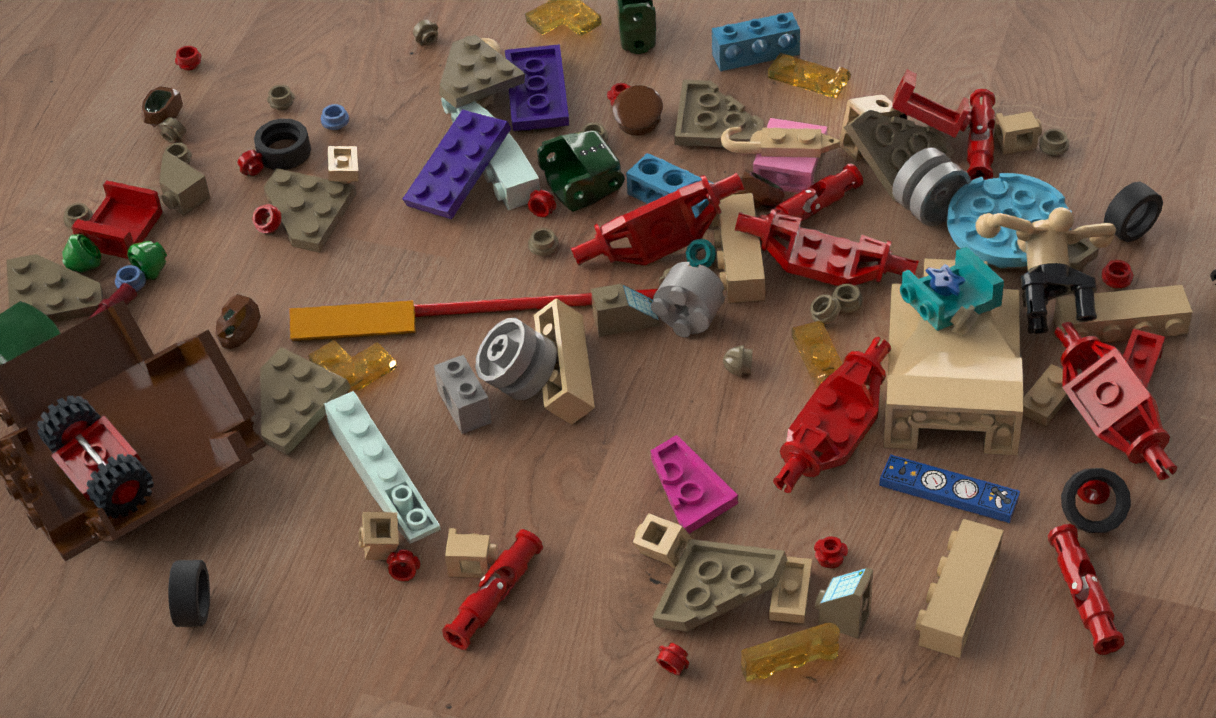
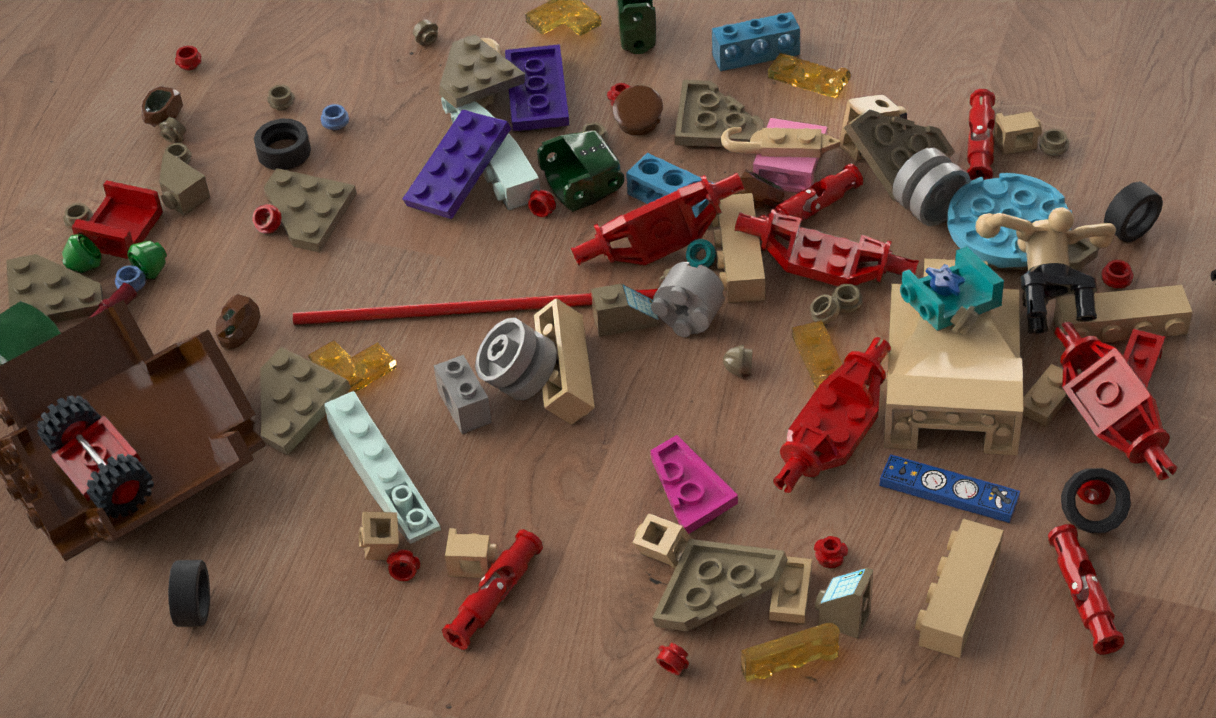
red plate [237,149,264,176] -> none
light orange tile [289,300,416,341] -> none
tan plate [328,146,358,184] -> none
dark tan plate [528,228,559,256] -> none
red panel [892,69,972,138] -> none

